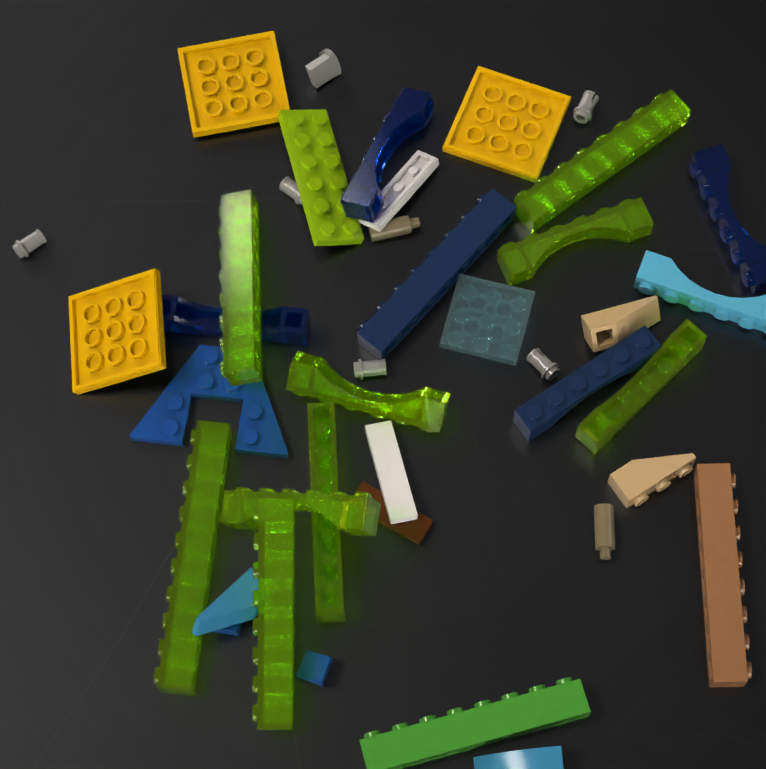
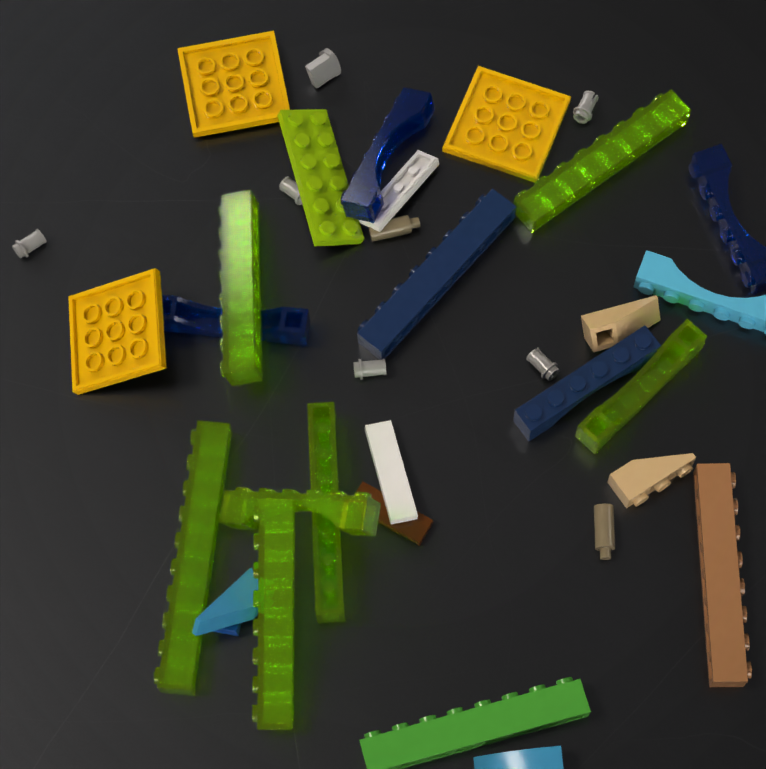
blue wing [130,344,289,459] -> none
clear neon green arch [286,351,451,433] -> none
blue slope [296,650,333,687] -> none
clear light blue plate [440,273,535,366] -> none
clear neon green arch [497,197,654,286] -> none

